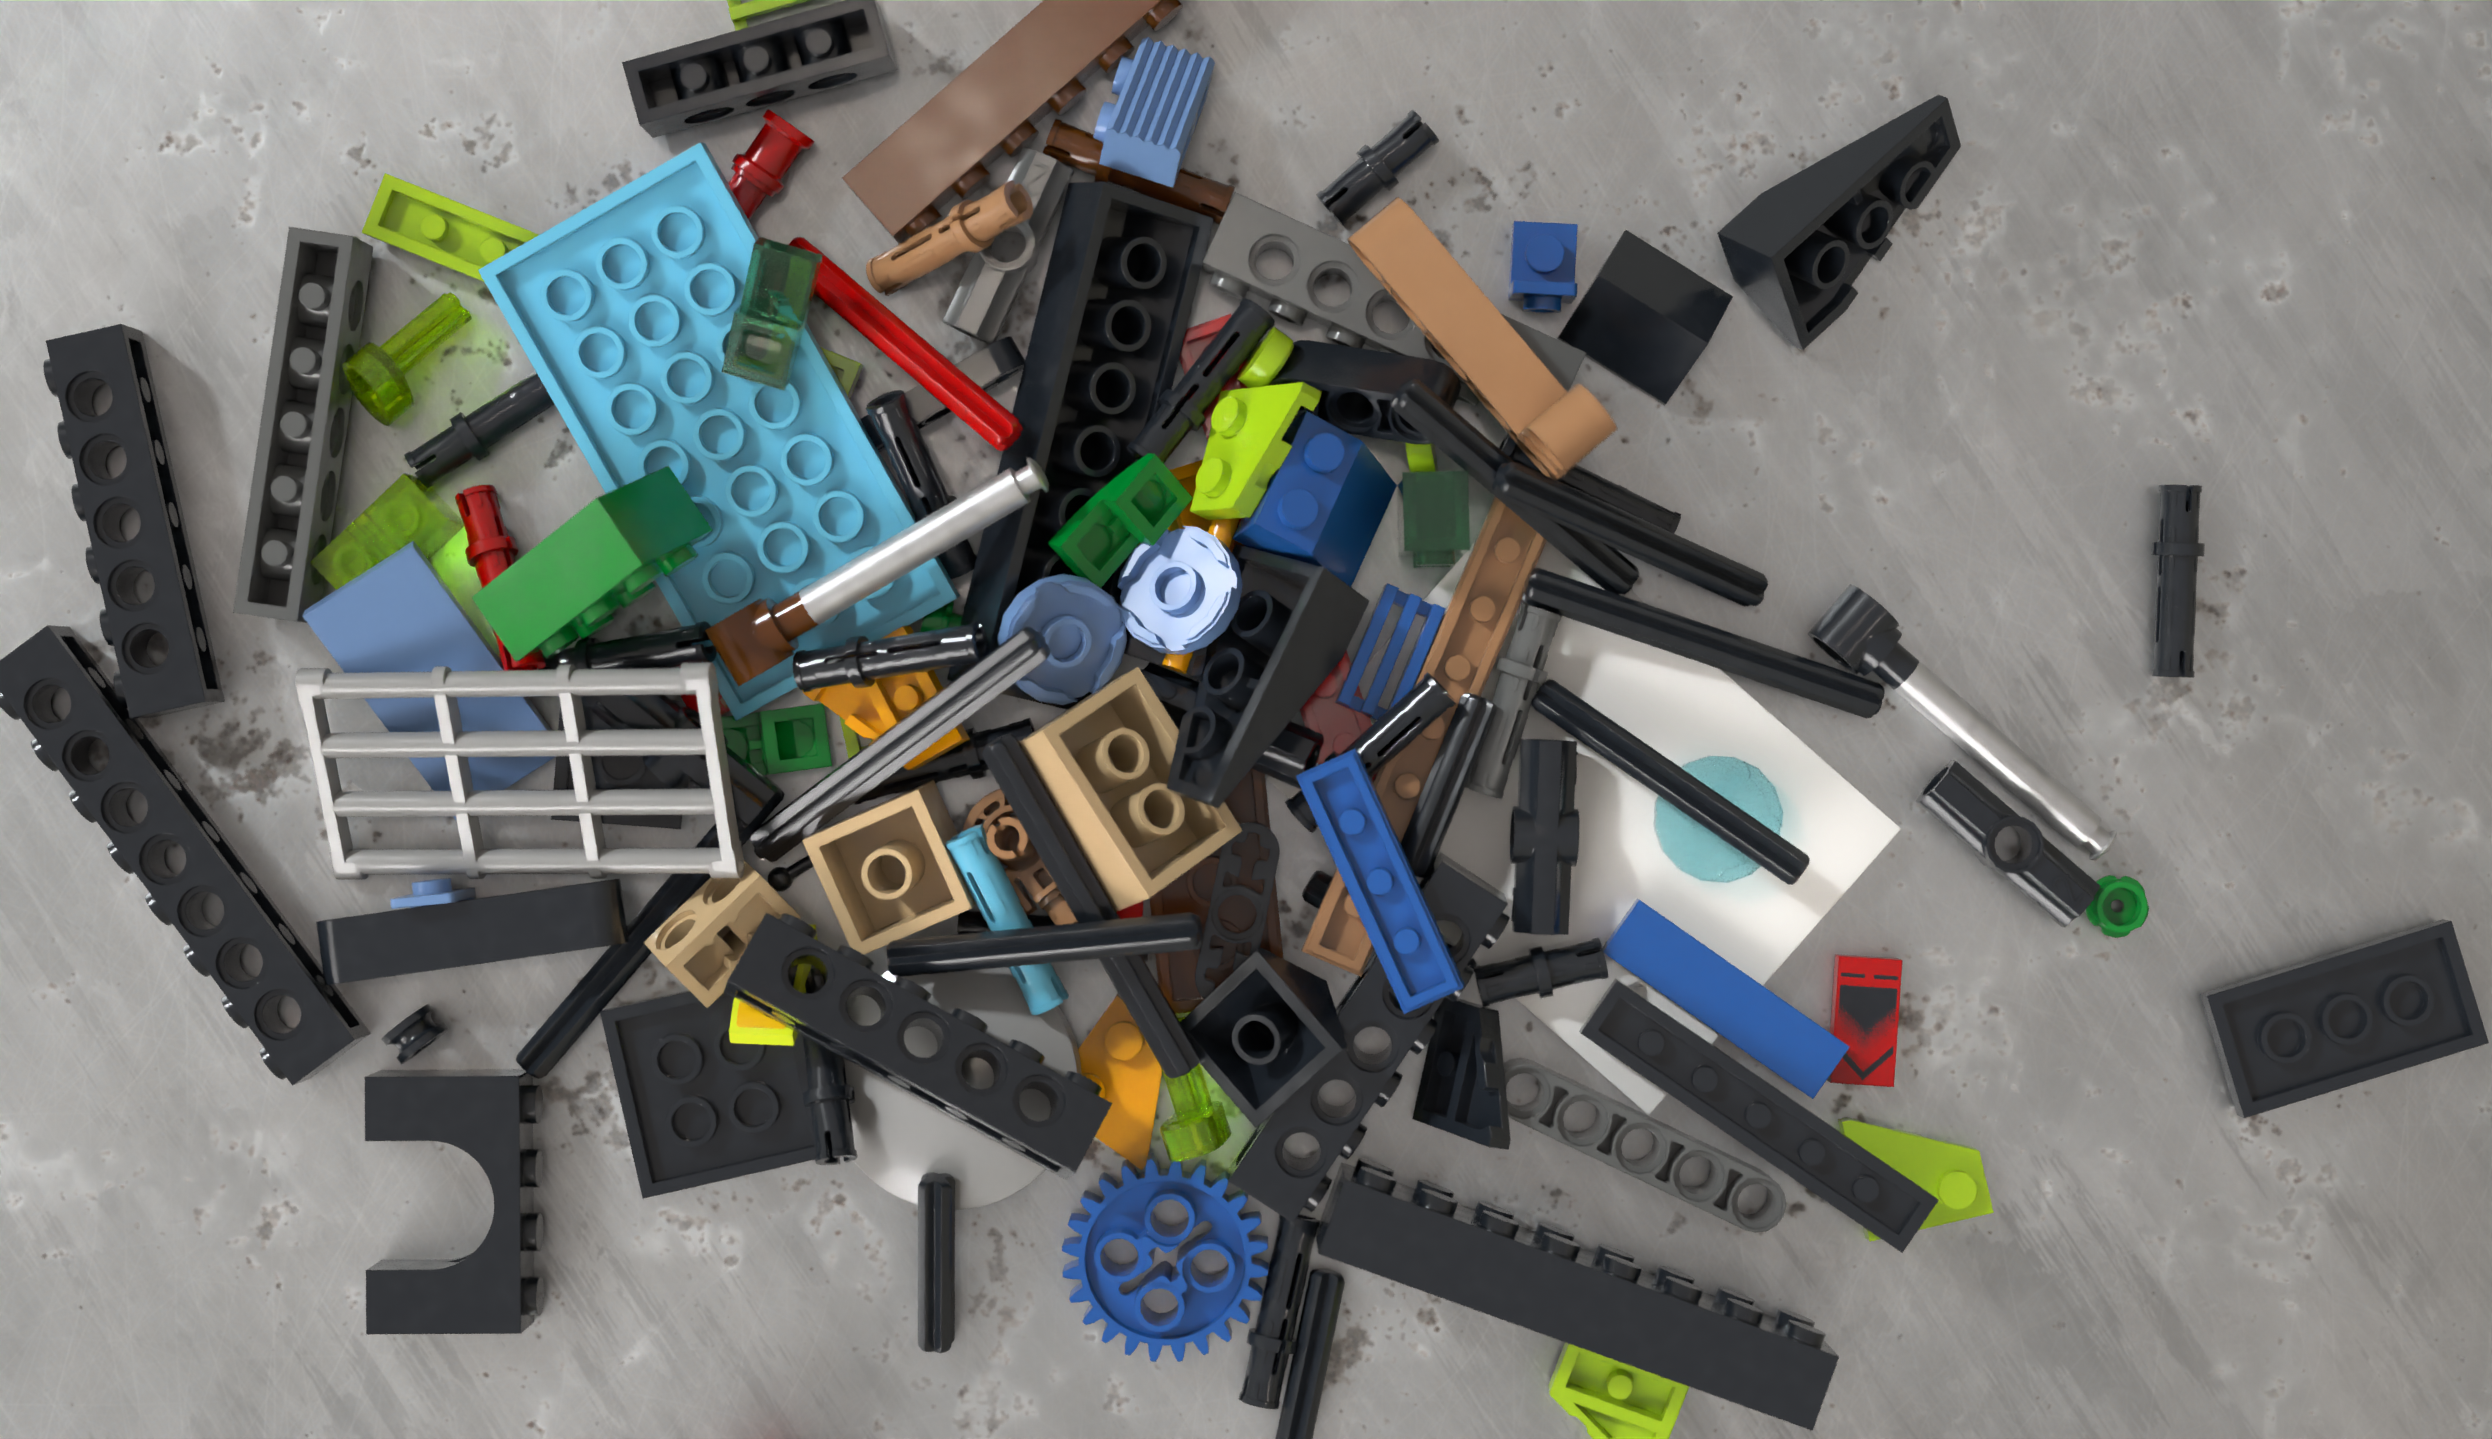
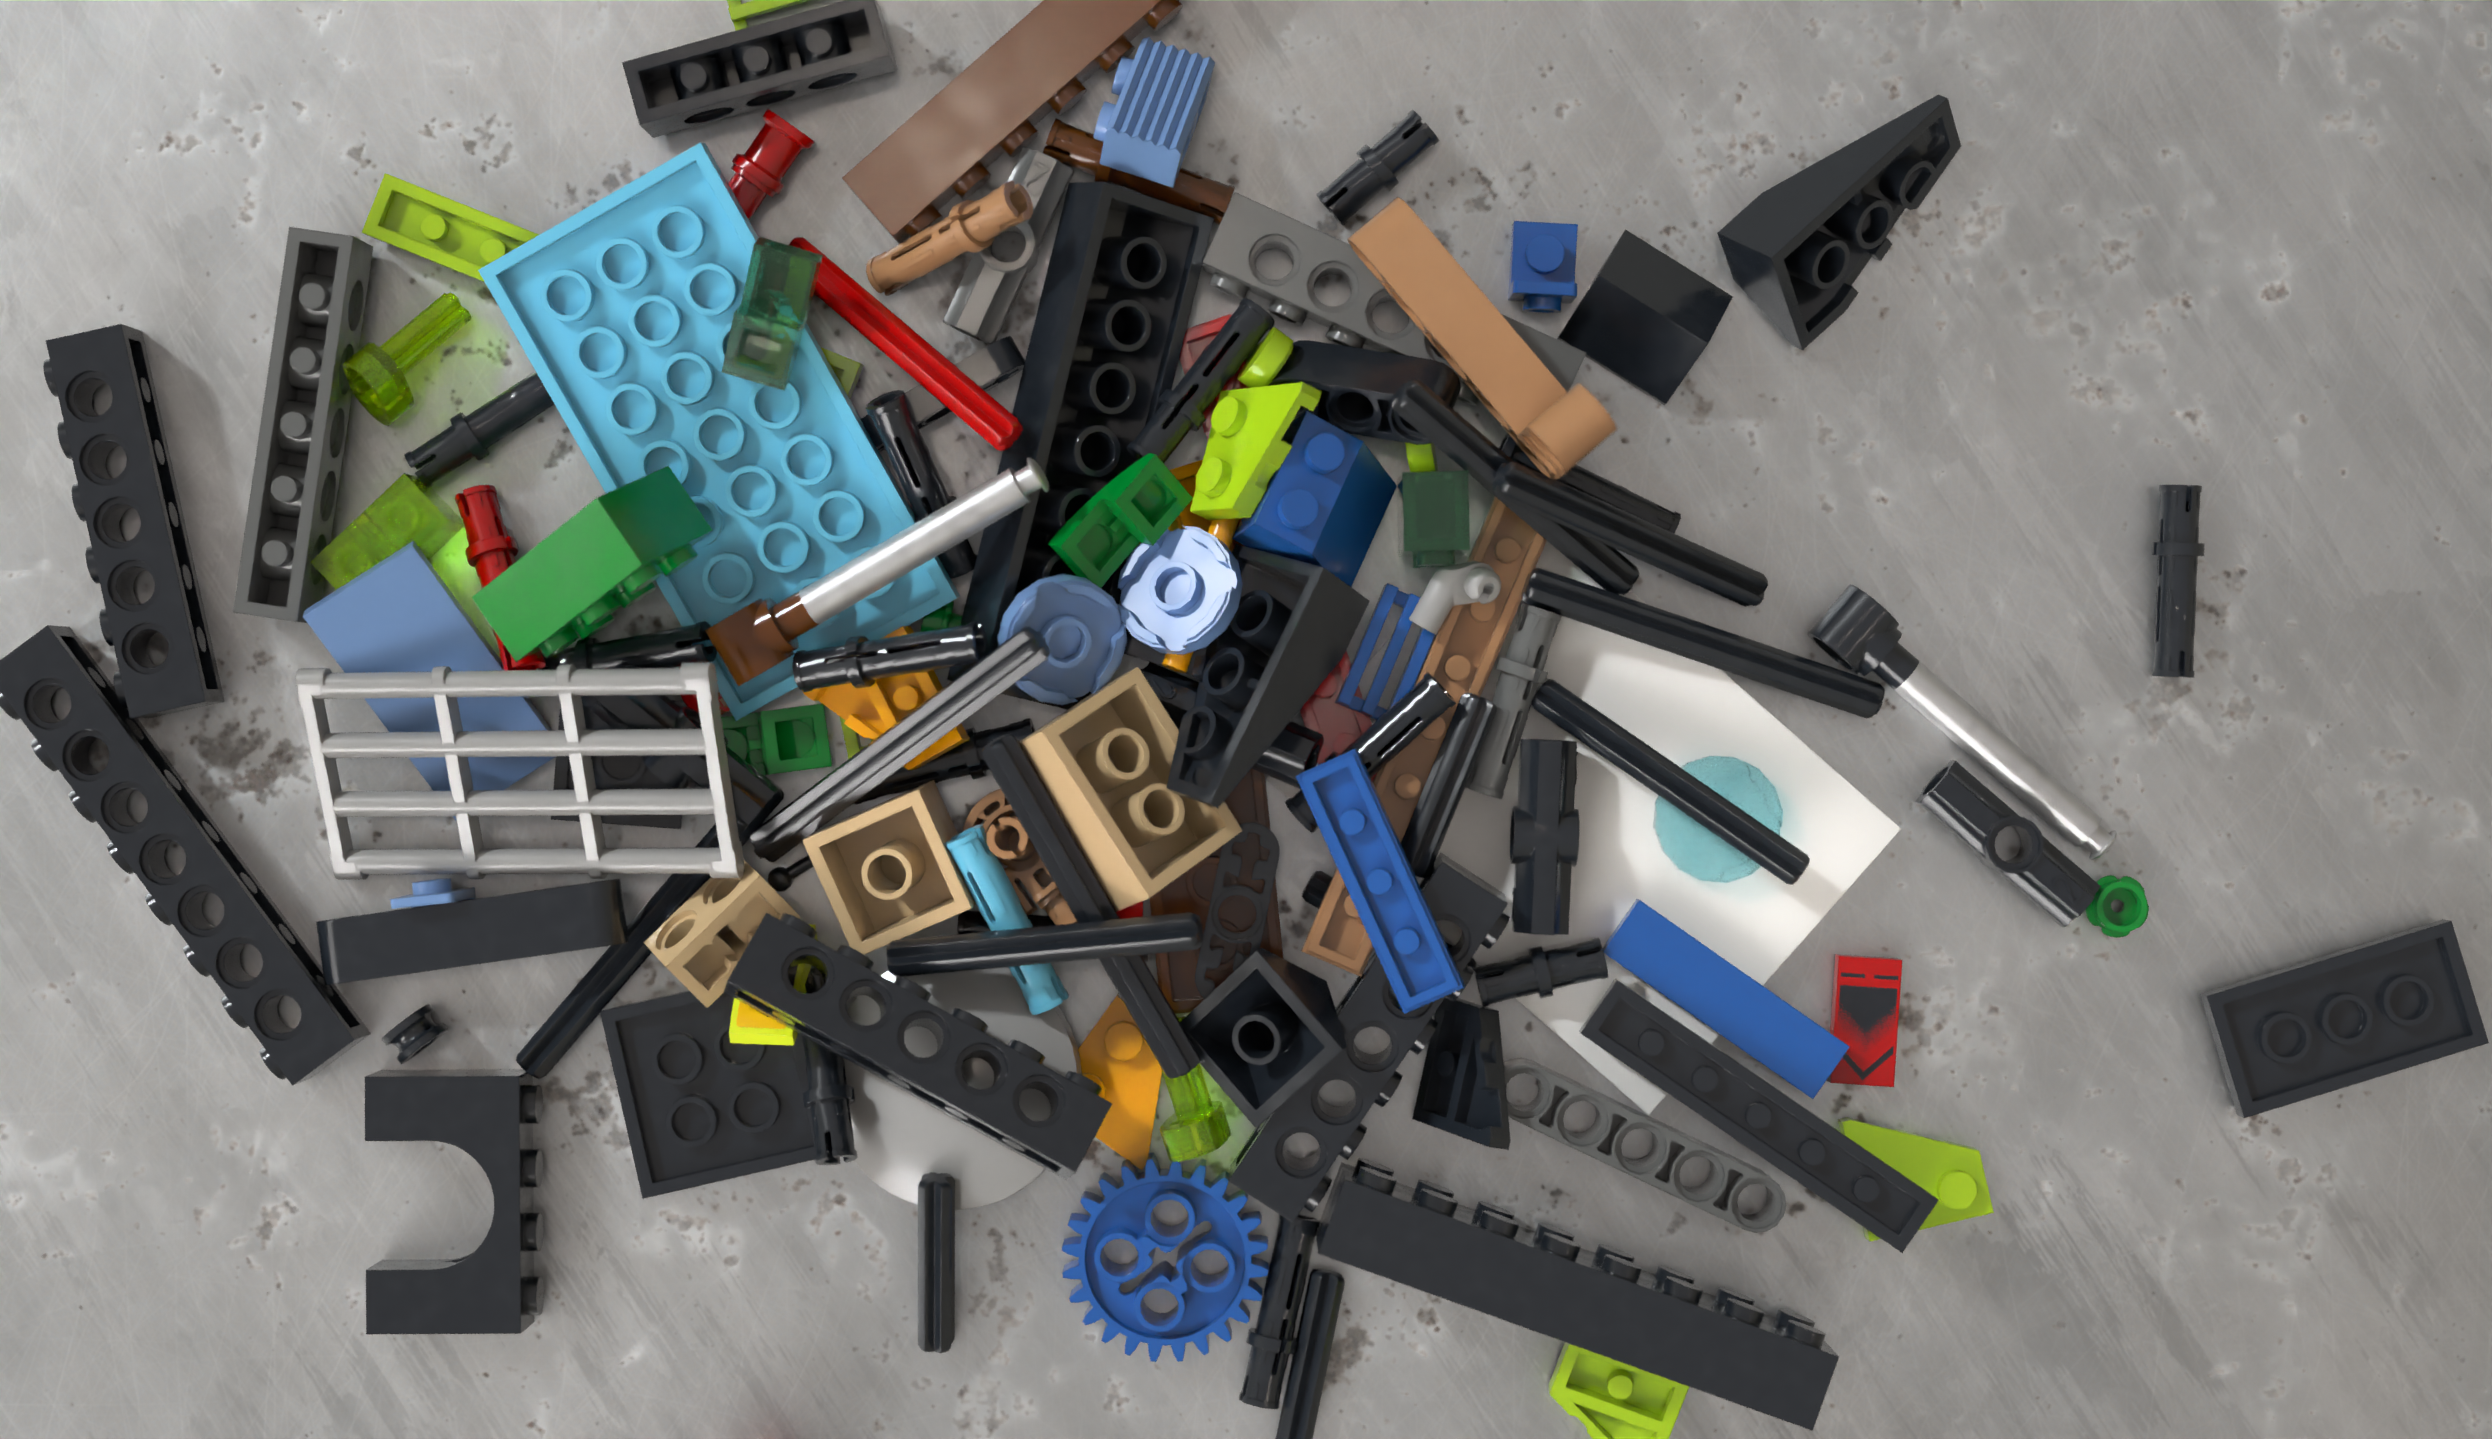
none -> light grey arm [1409,561,1501,635]

